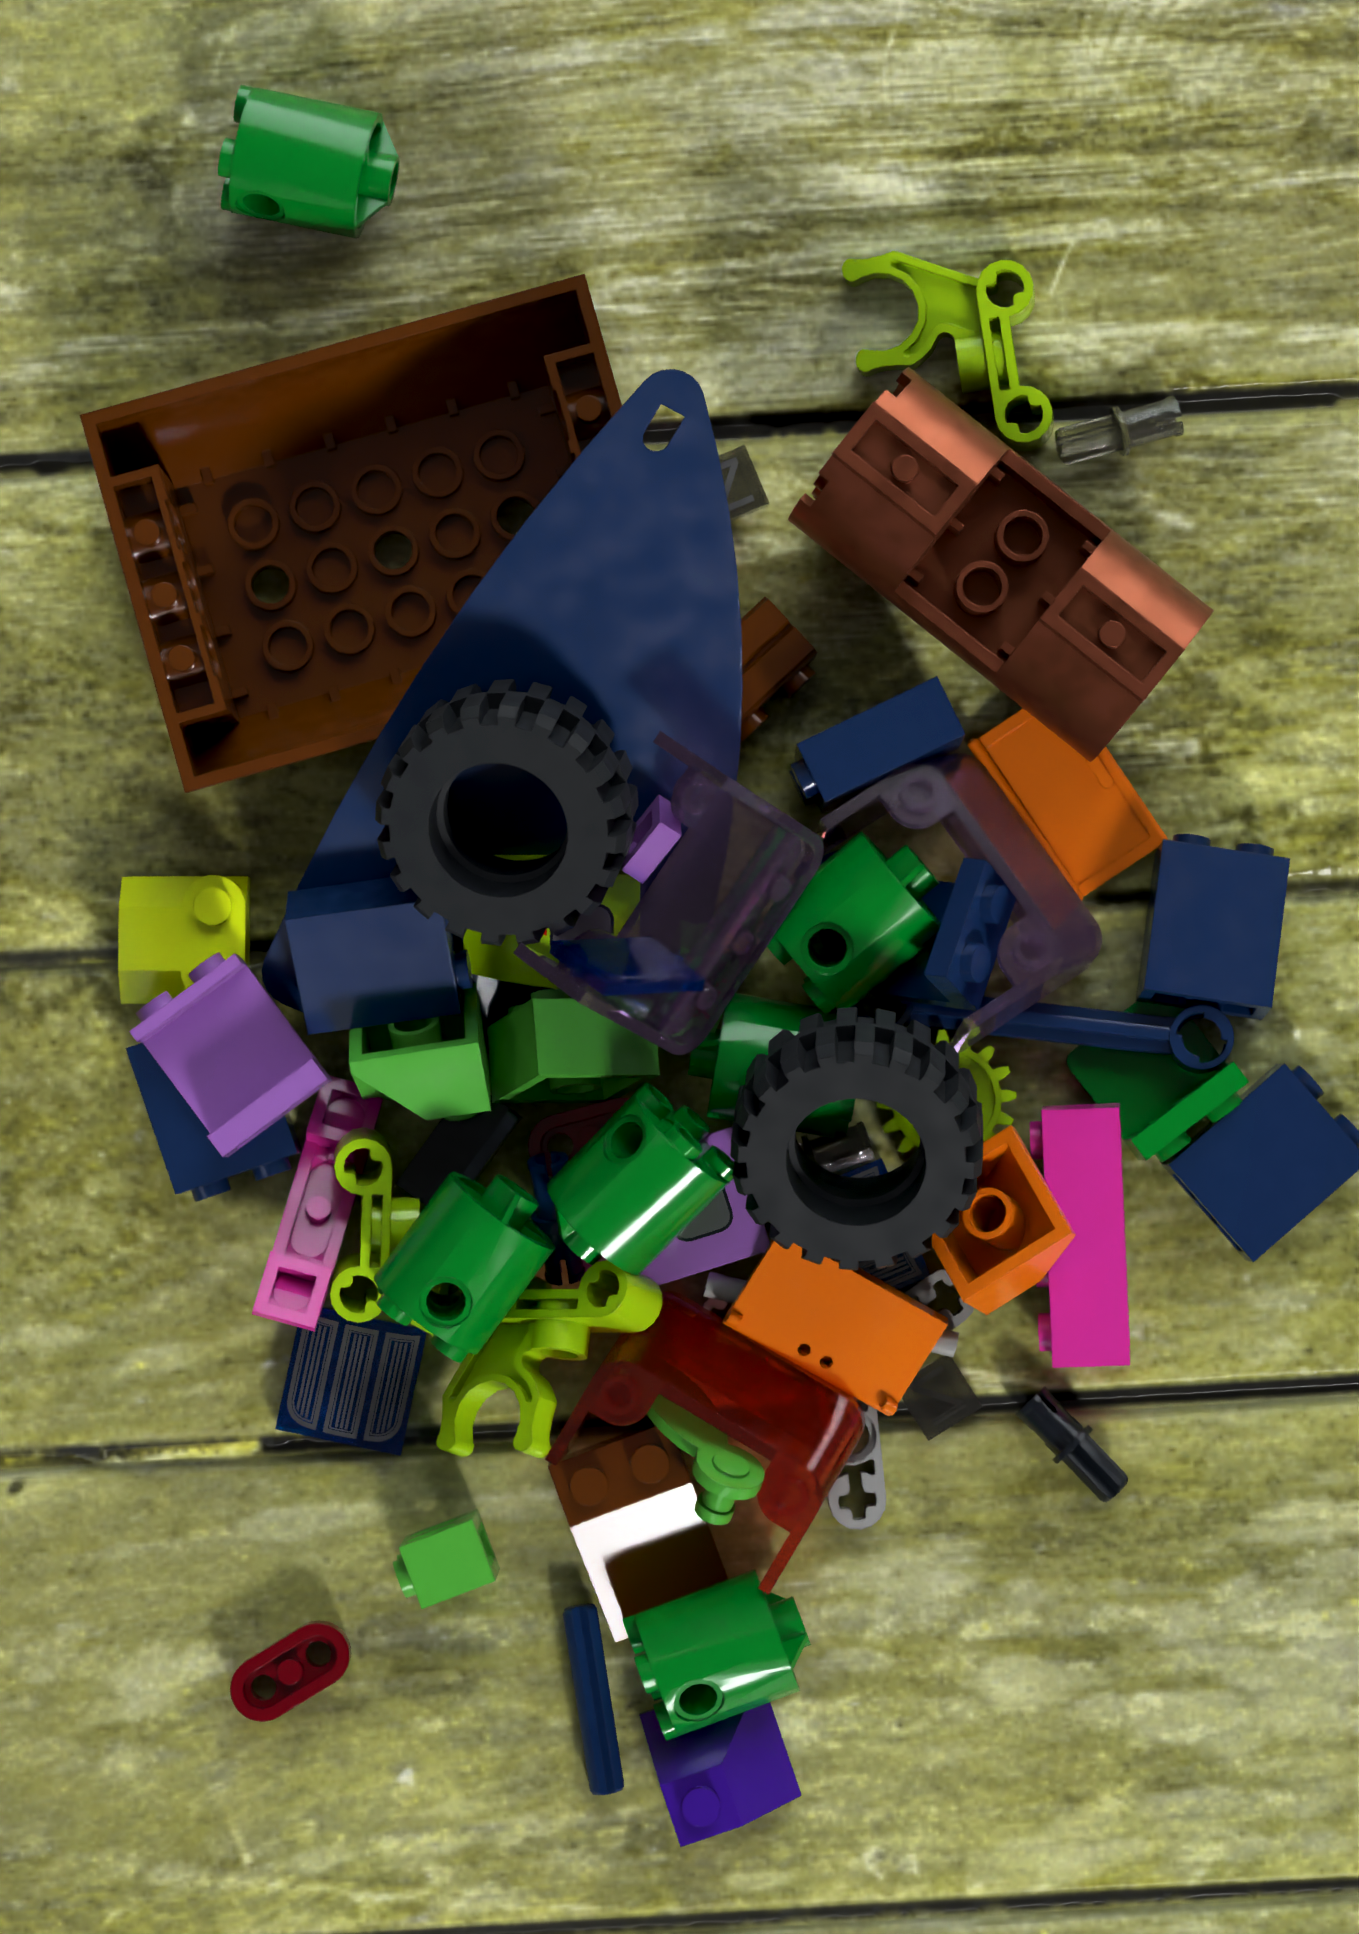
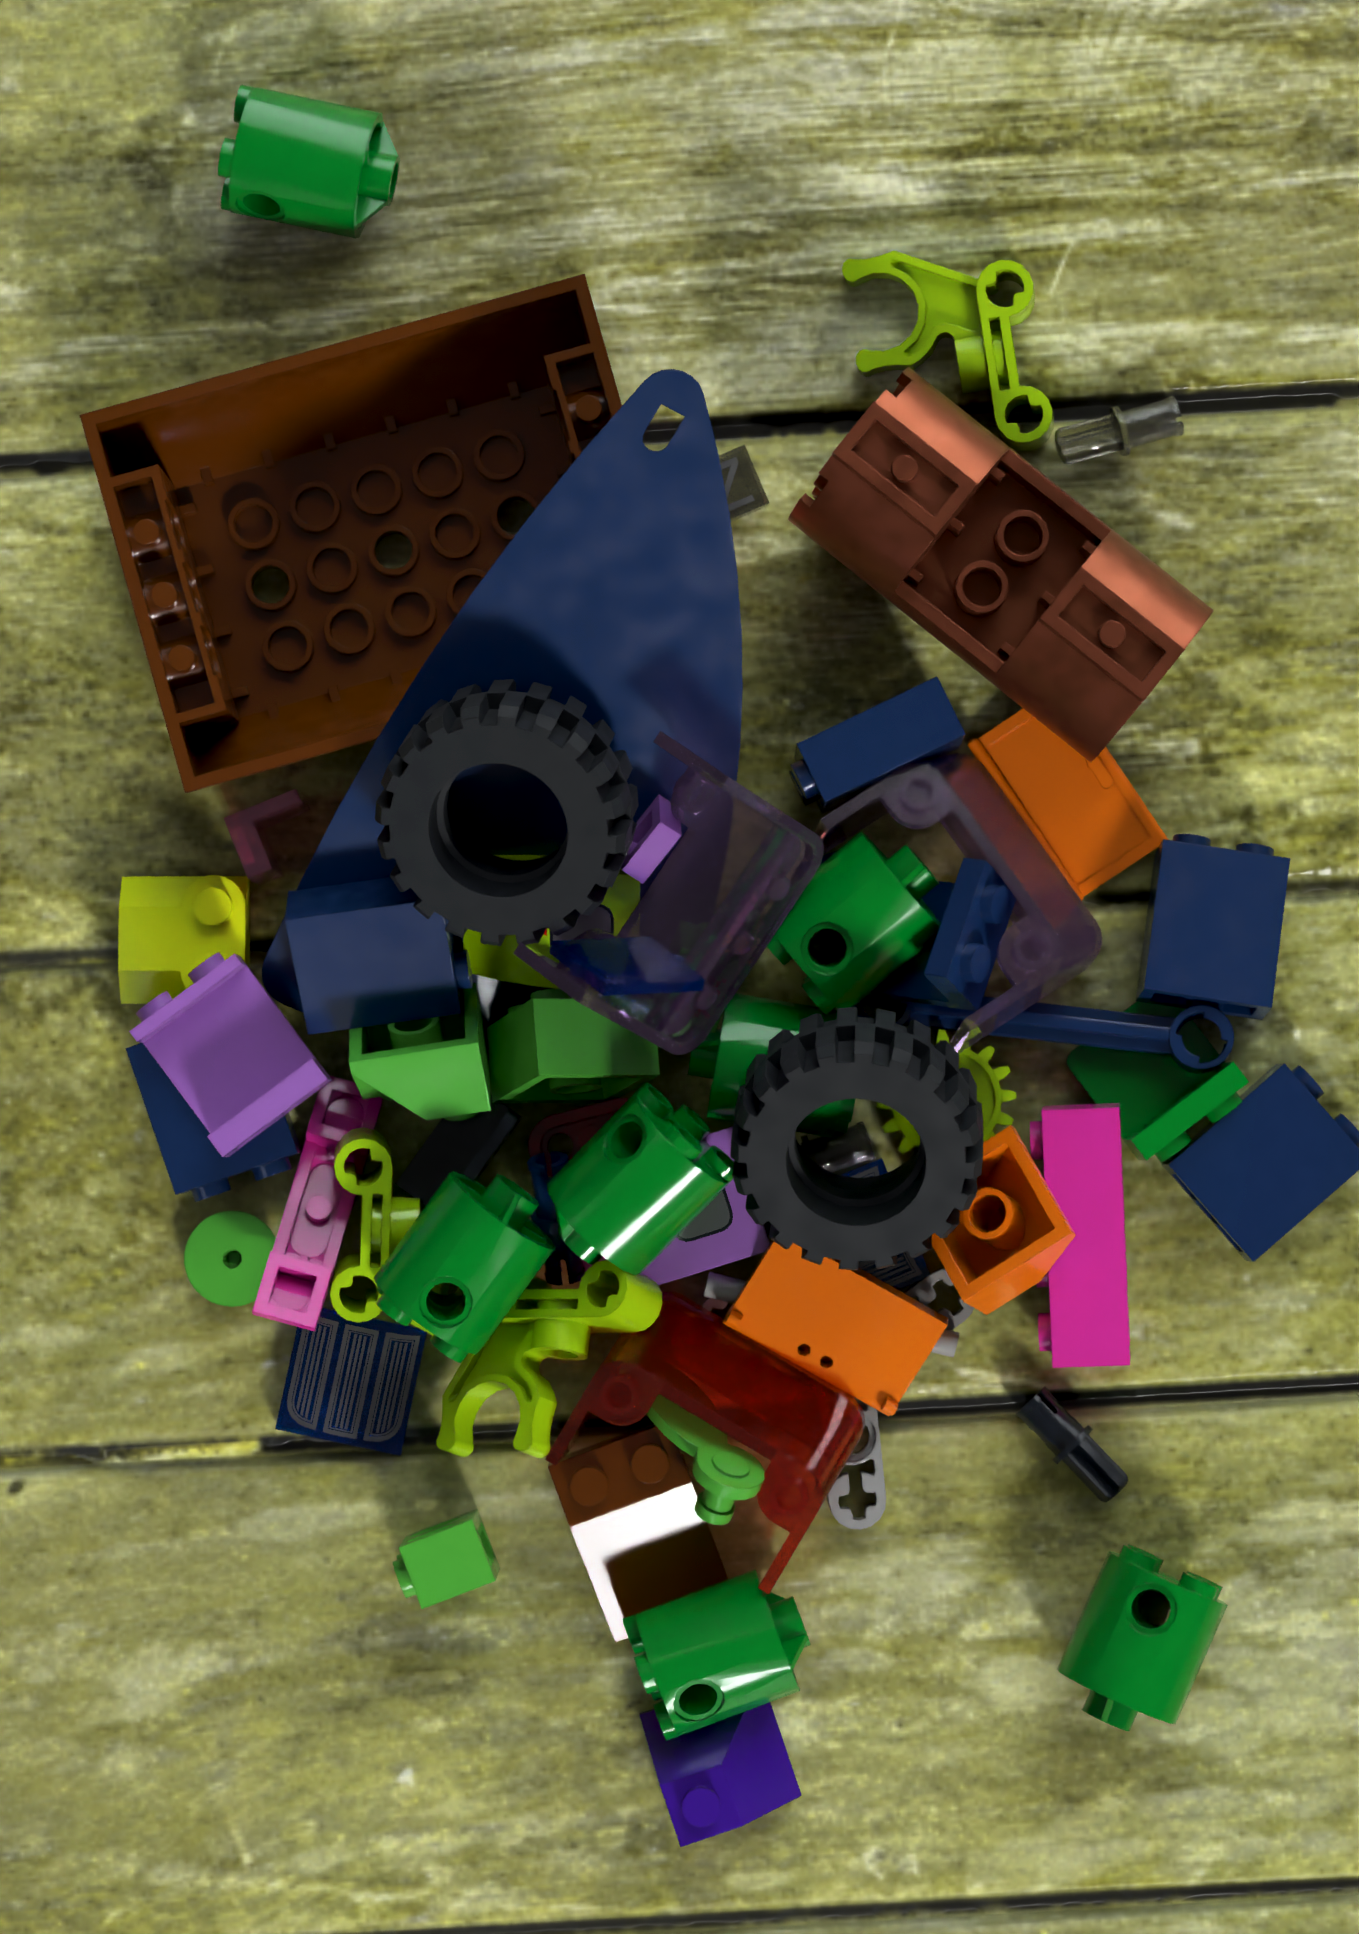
dark red plate [230,1620,351,1722] -> none
dark blue axle [563,1603,624,1795] -> none
reddish brown brick [741,597,818,742] -> none
clear smoke tile [902,1355,982,1441] -> none
none -> bright green piece [184,1211,276,1307]
none -> clear pink panel [224,789,311,886]
none -> green cylinder [1057,1544,1228,1731]

